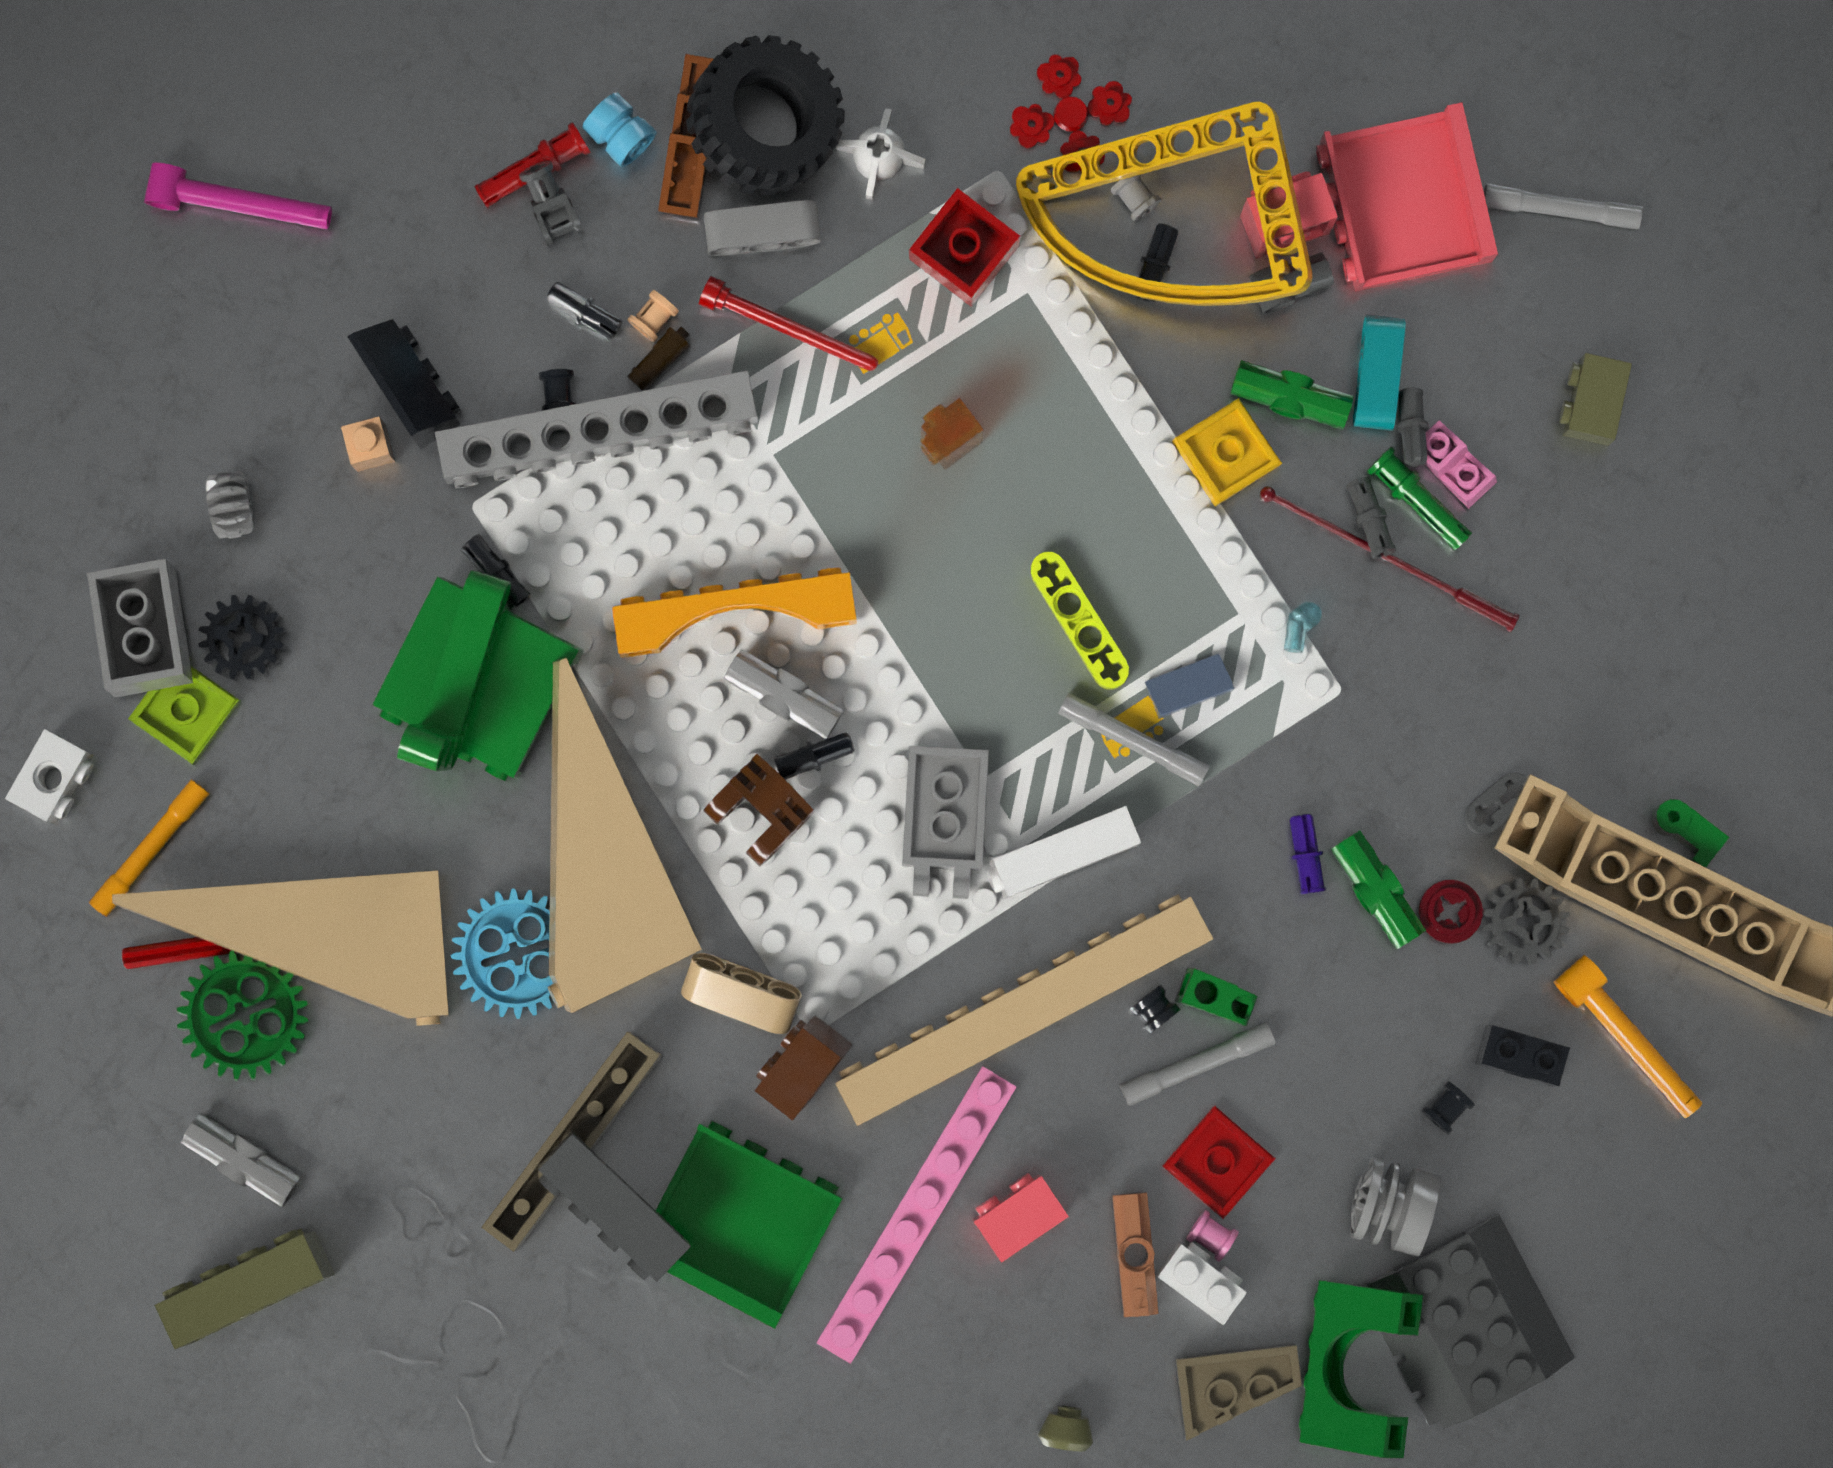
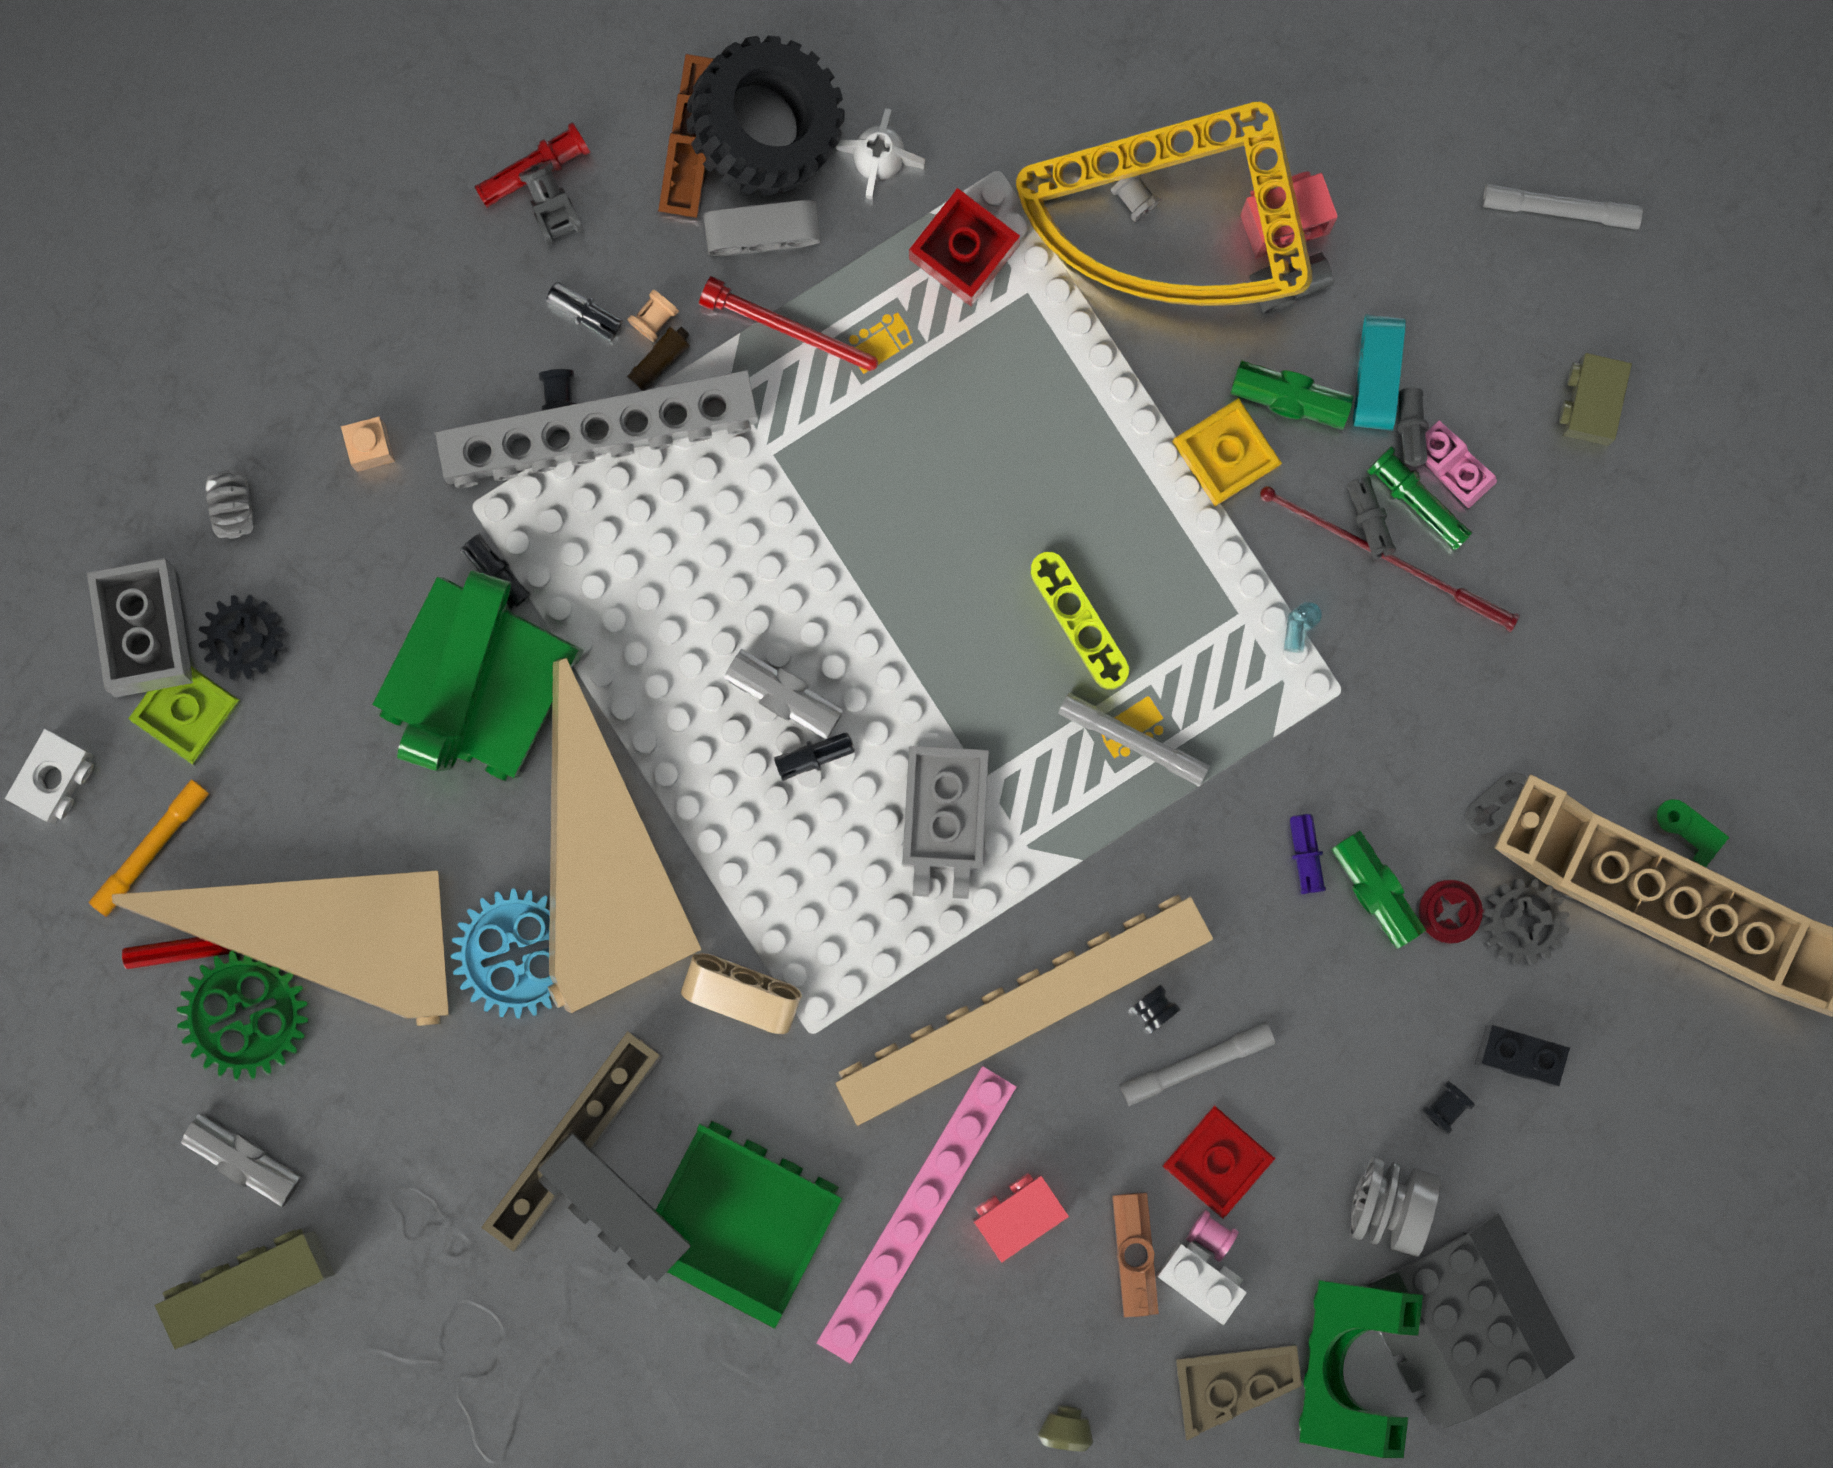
dark pink piece [144,163,332,230] -> none
black slope [347,319,461,449] -> none
medium azure wheel [582,92,657,168] -> none
light orange arch [612,567,857,658] -> none
reddish brown piece [703,754,815,867] -> none
reddish brown brick [754,1015,853,1121] -> none
clear orange brick [919,398,984,470] -> none
white brick [987,806,1141,899] -> none
red plant [1010,54,1132,174] -> none
black axle [1131,223,1178,303] -> none
sand blue slope [1145,654,1235,719] -> none
green leg [1174,968,1258,1026] -> none
coral panel [1316,102,1498,292] -> none
light orange piece [1554,955,1703,1118] -> none

